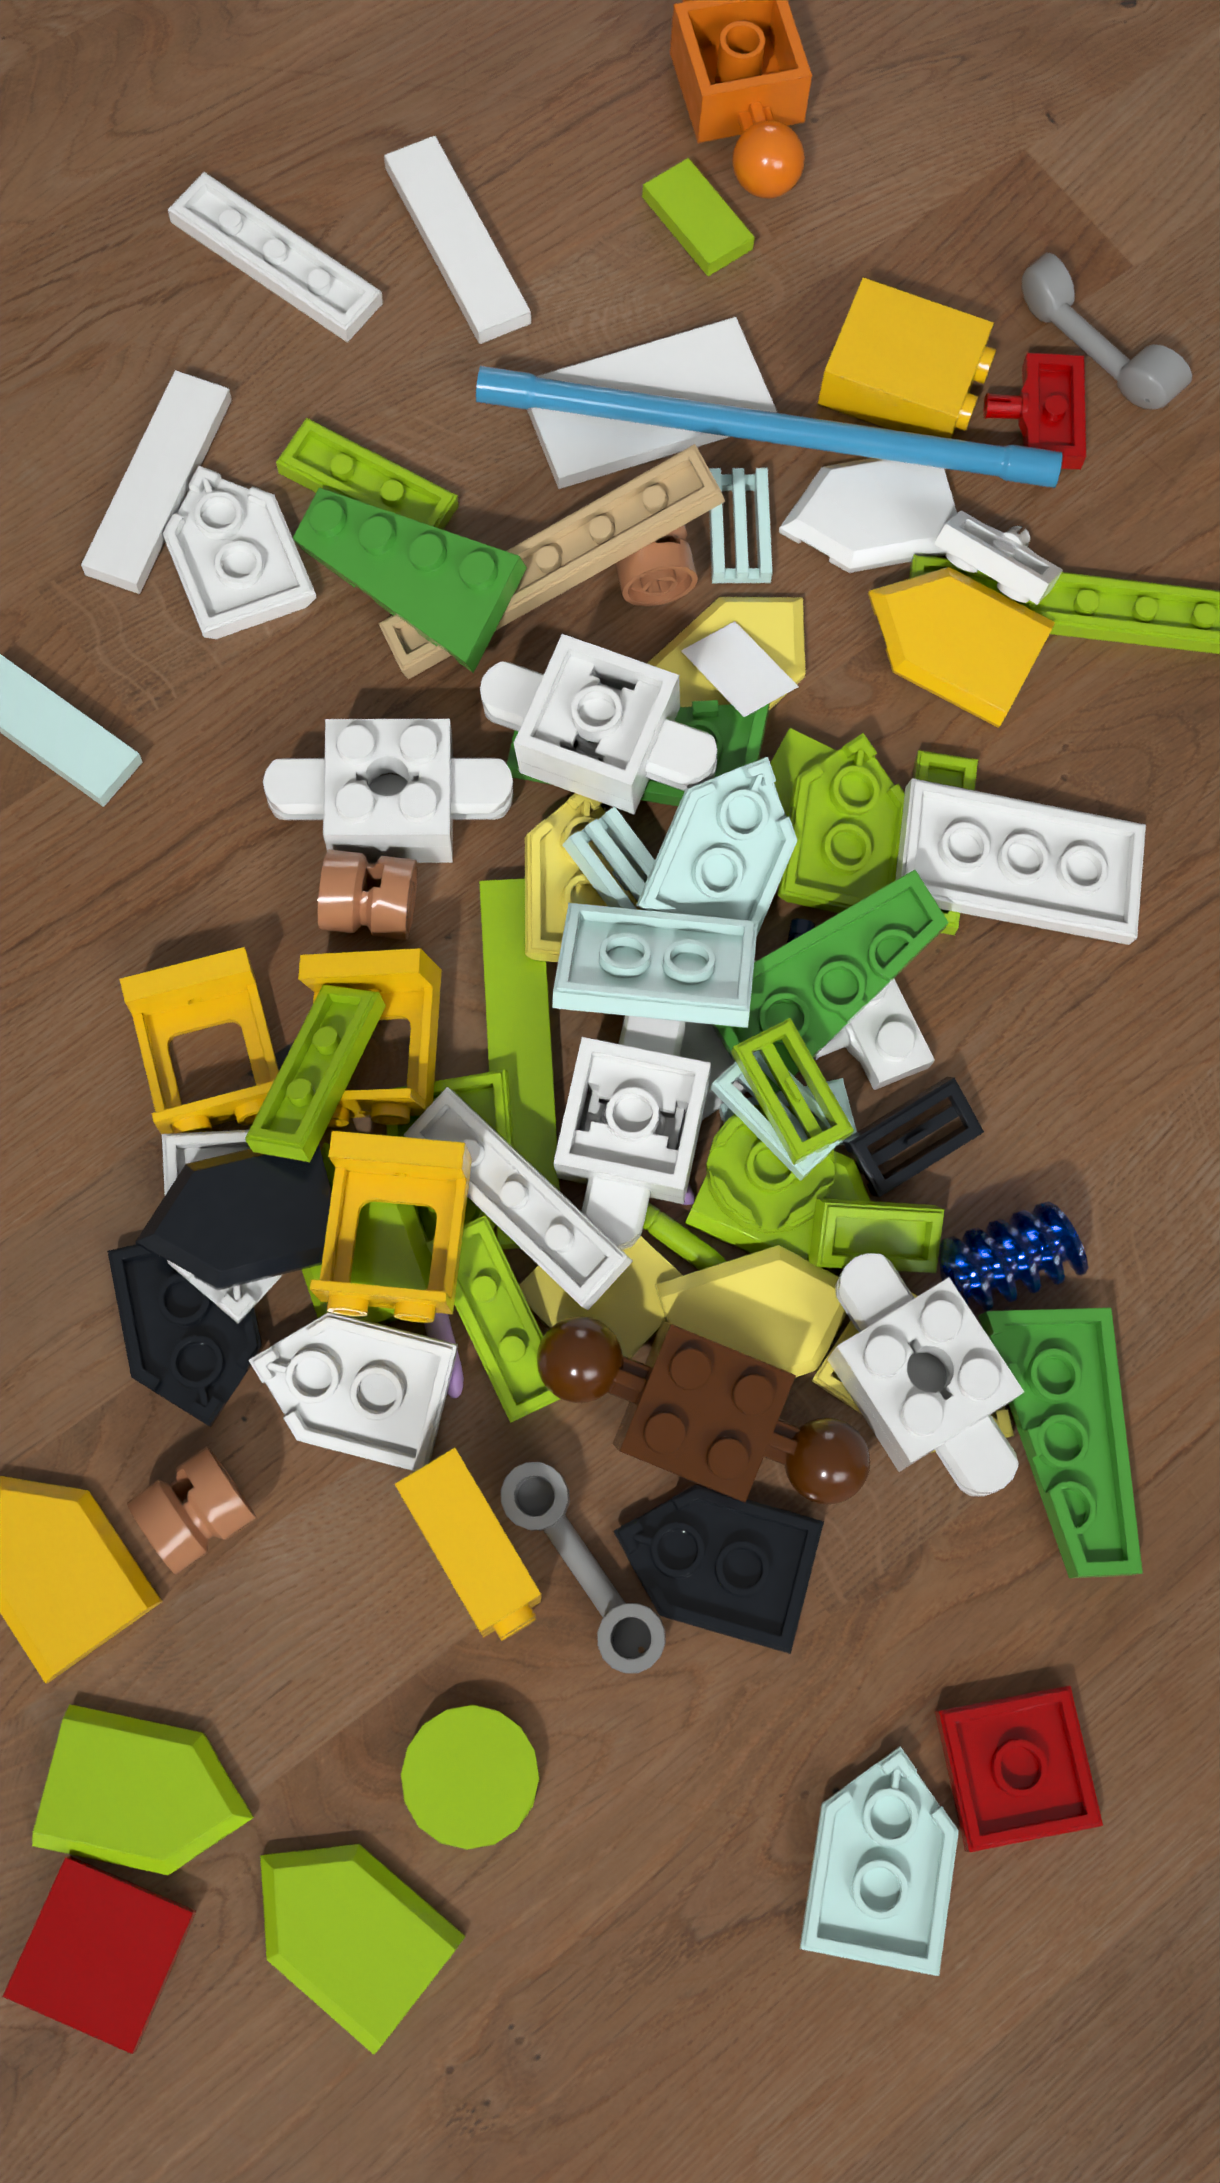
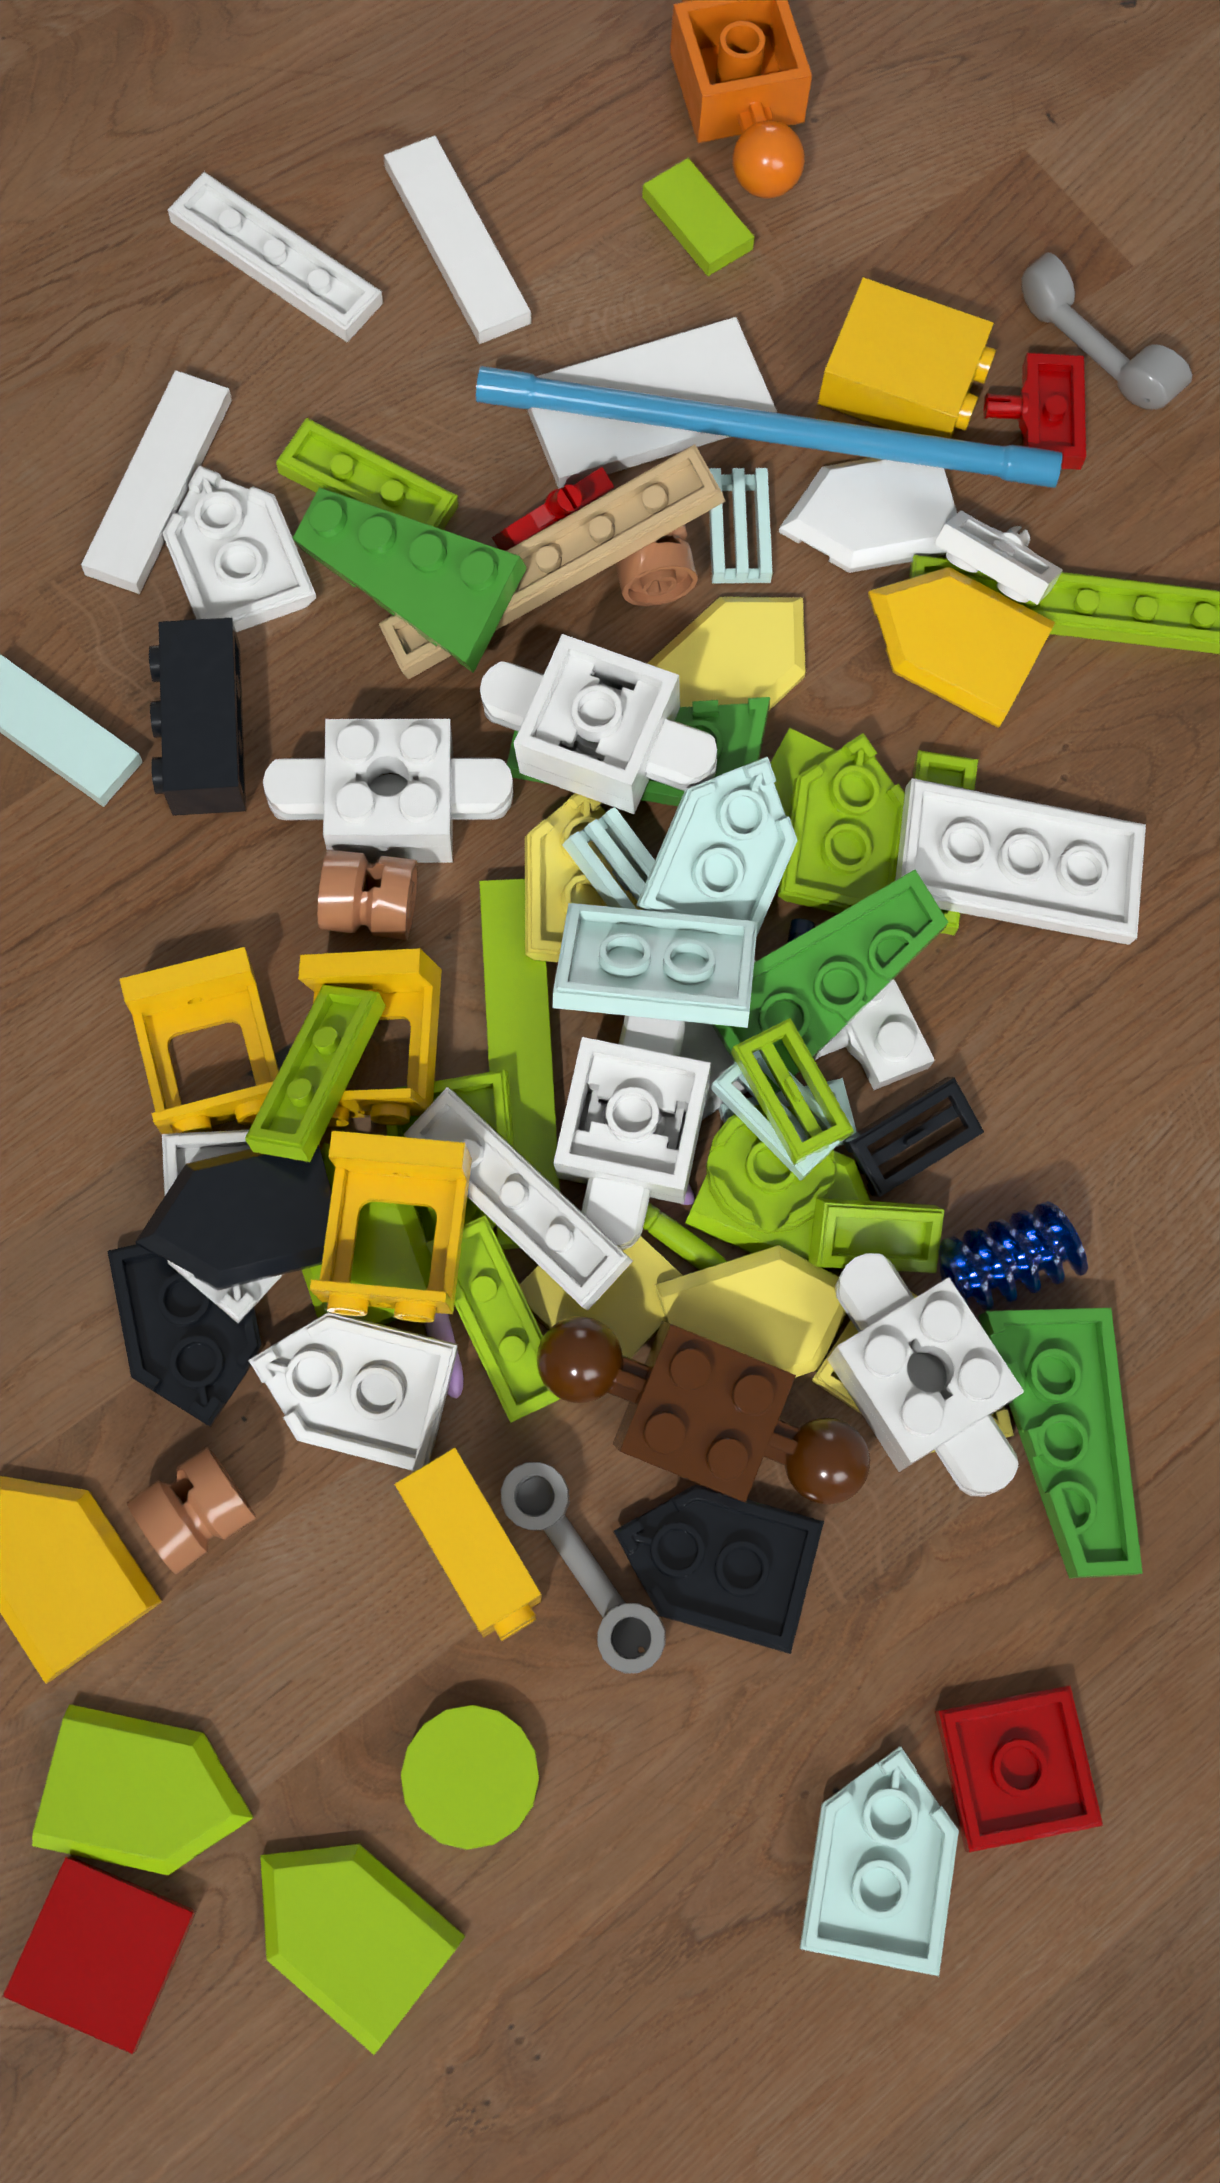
white sticker [681,622,799,717] -> none
none -> black brick [149,618,246,816]
none -> red plate [492,467,615,551]

